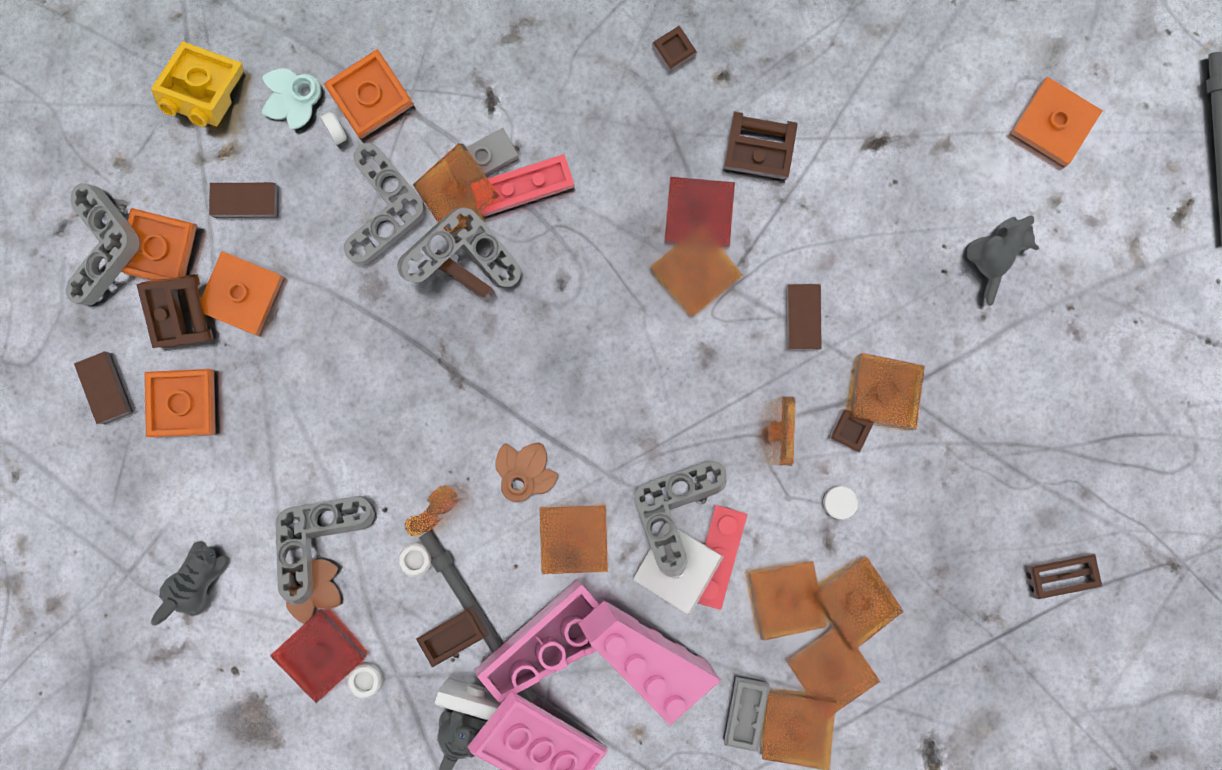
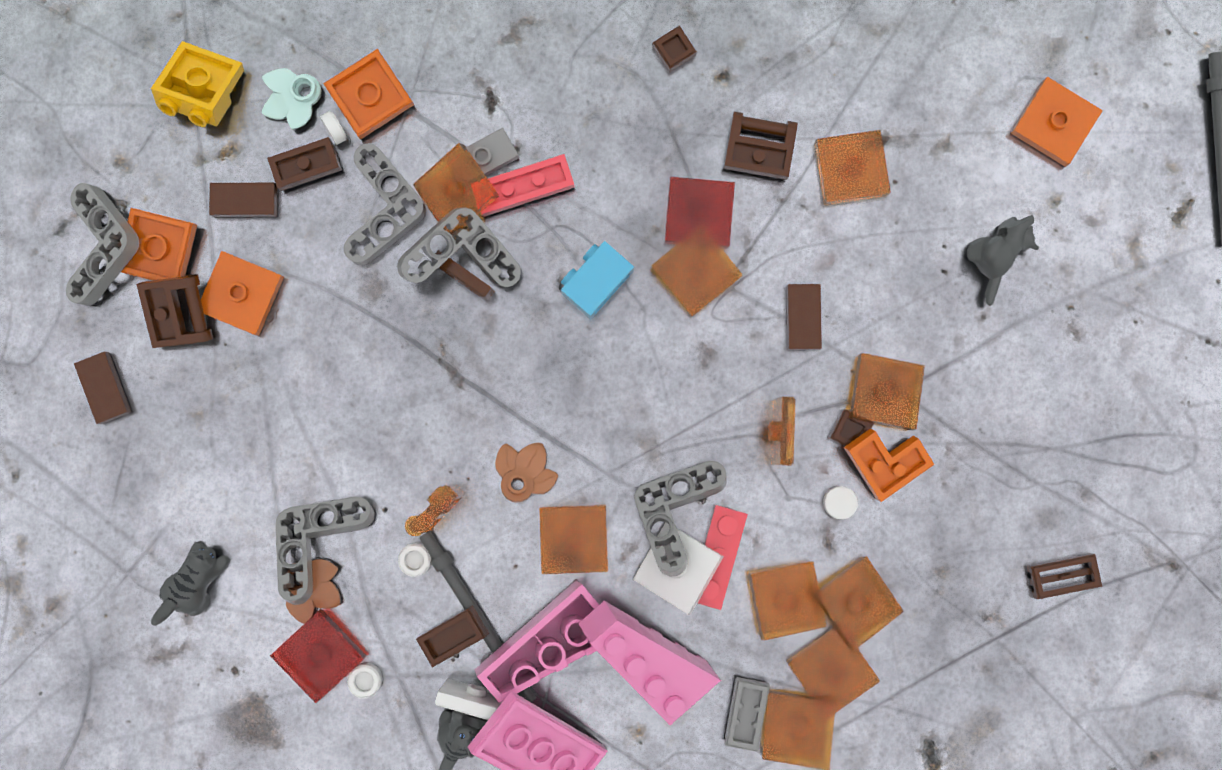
orange plate [144,369,216,438] -> none
none -> reddish brown plate [267,137,342,191]
none -> medium azure piece [561,241,634,319]
none -> clear orange plate [815,130,891,204]
none -> orange plate [844,428,935,502]

